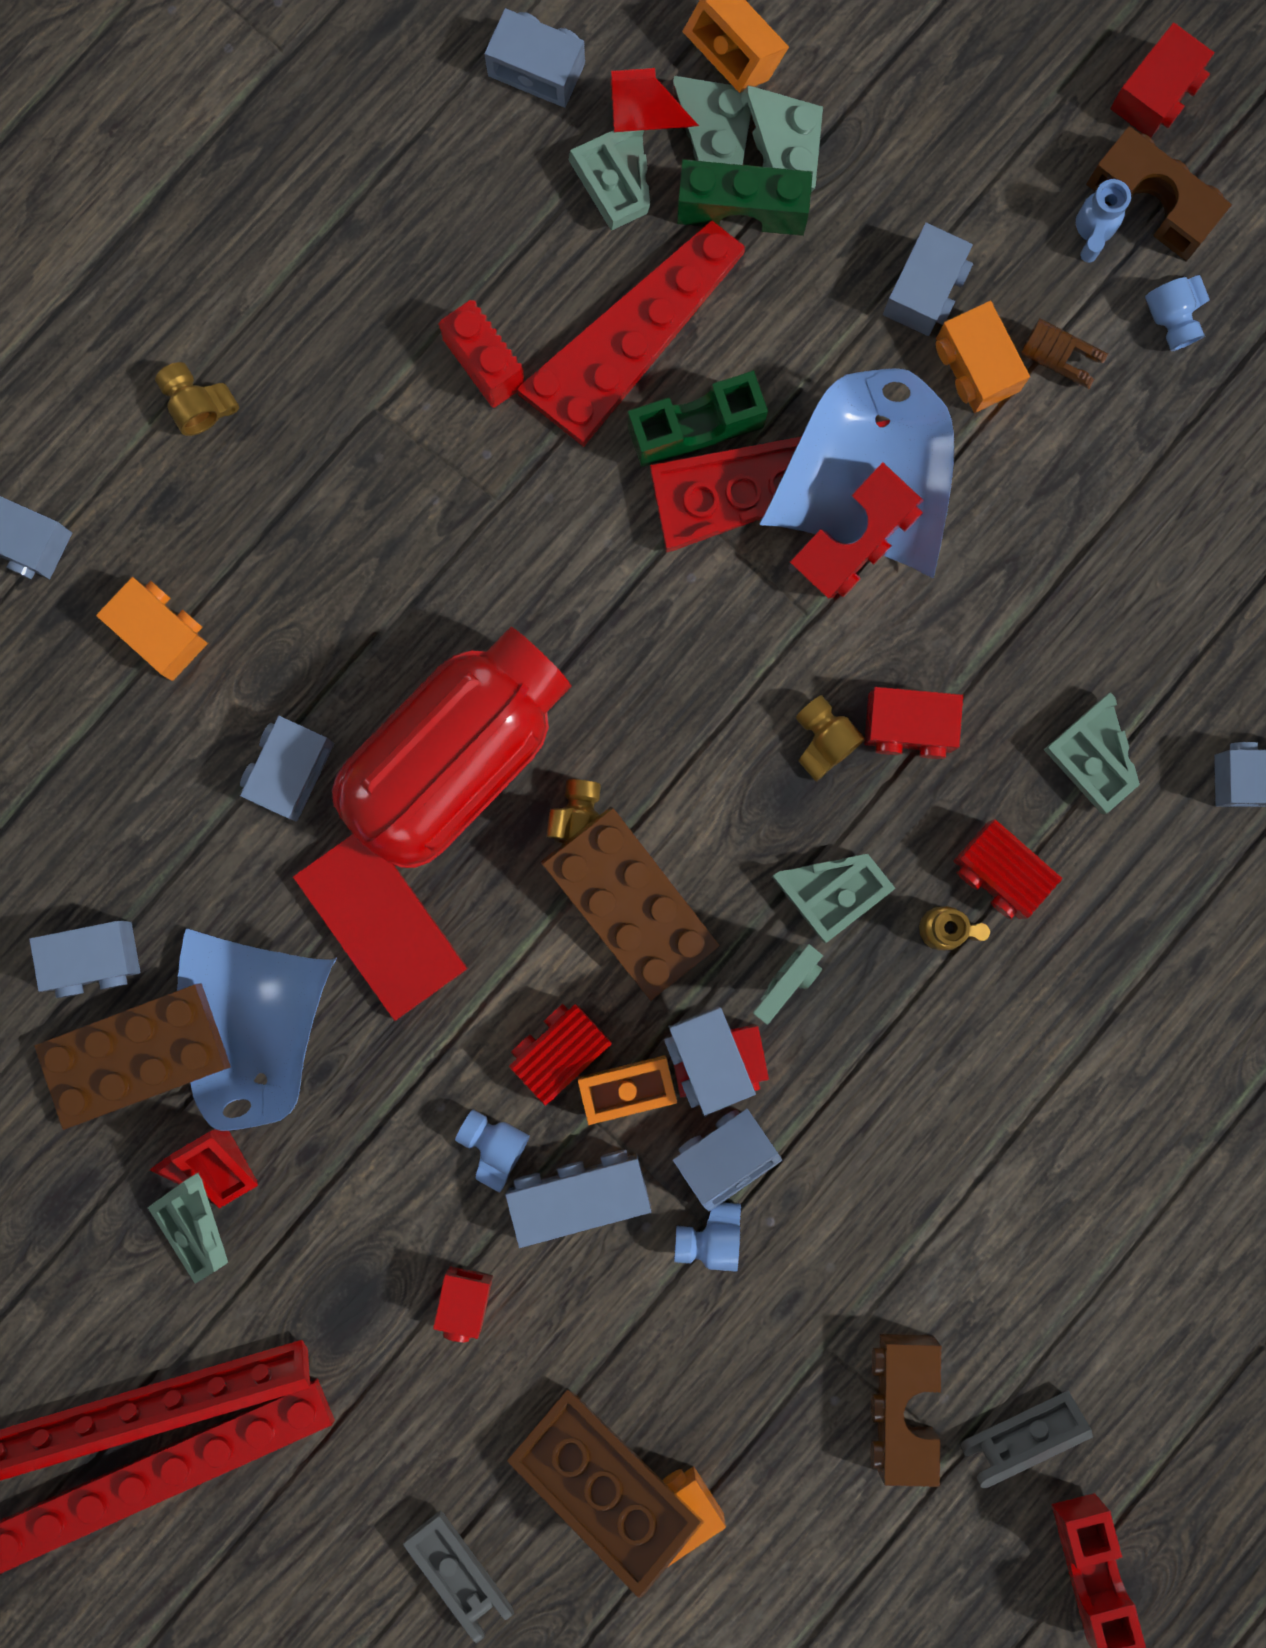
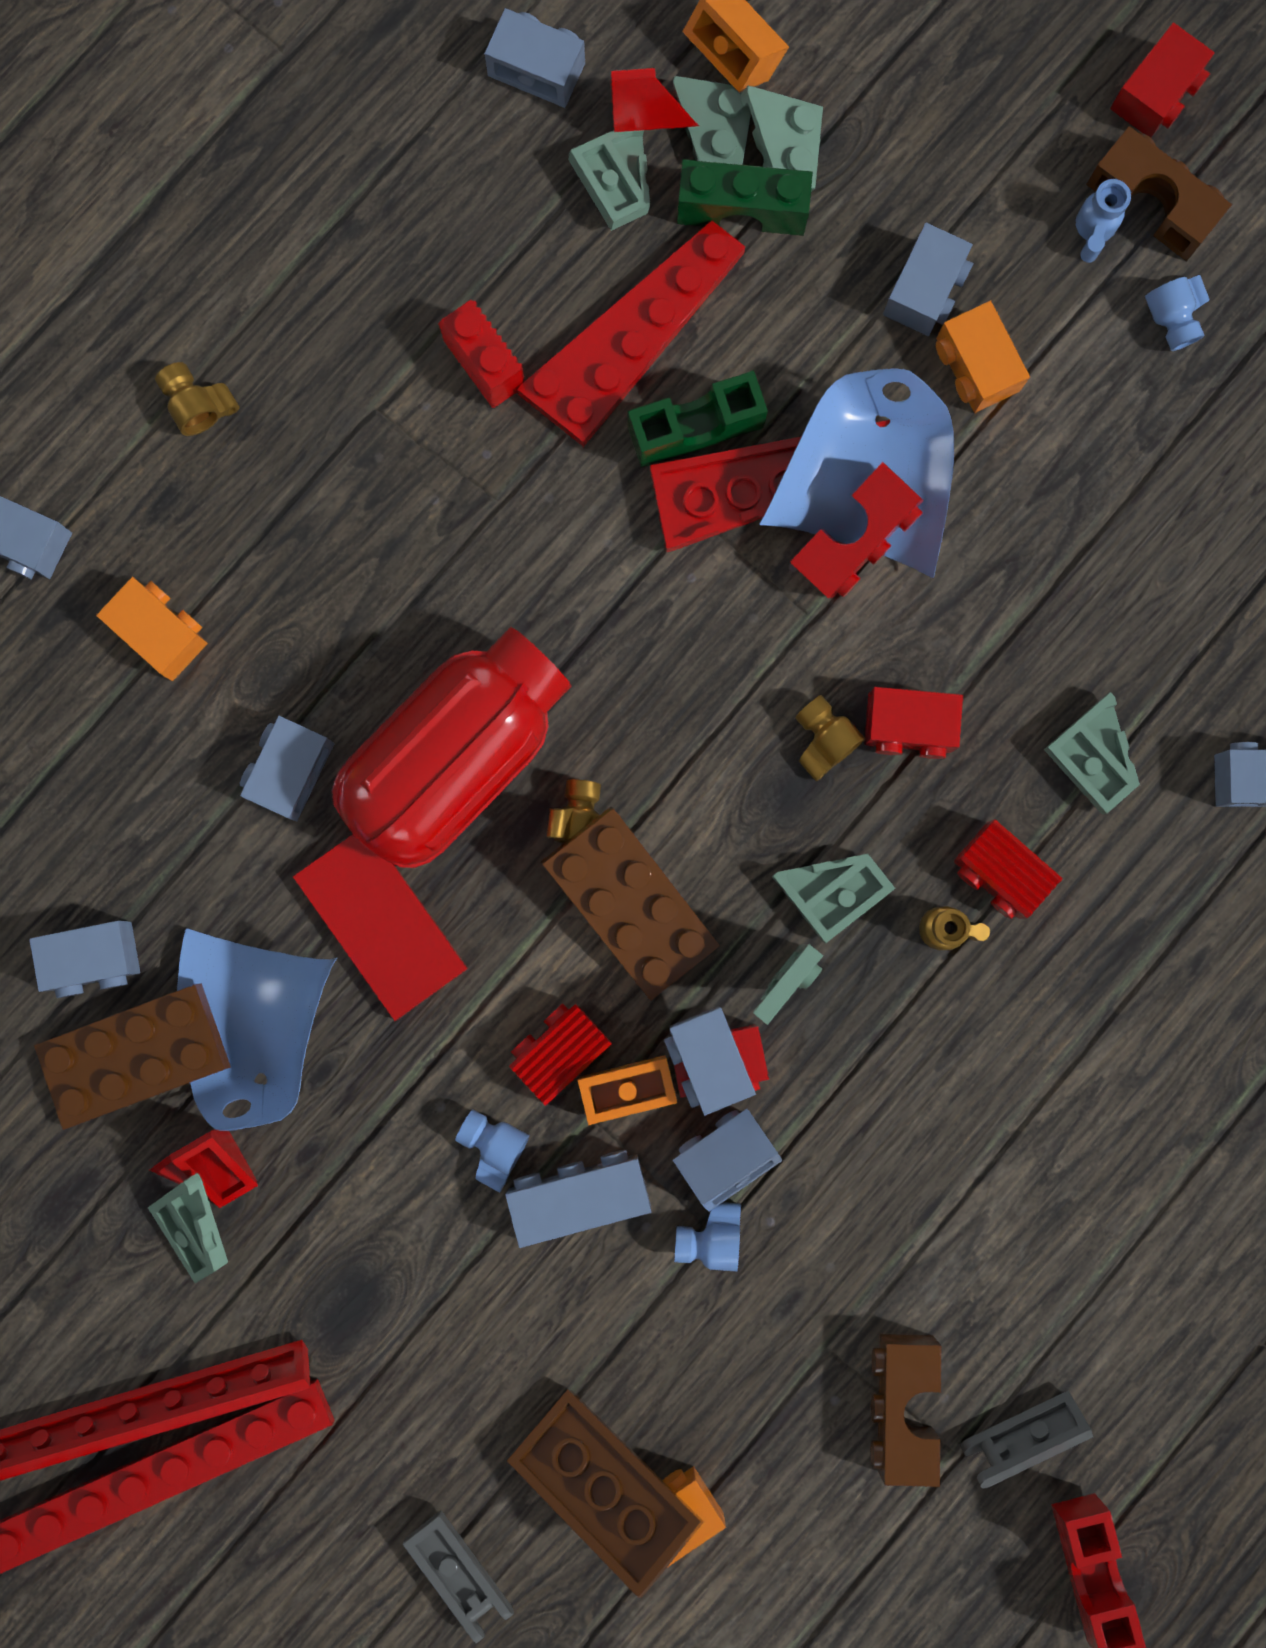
red brick [433,1266,493,1342] -> none
reddish brown hinge [1020,318,1109,389] -> none

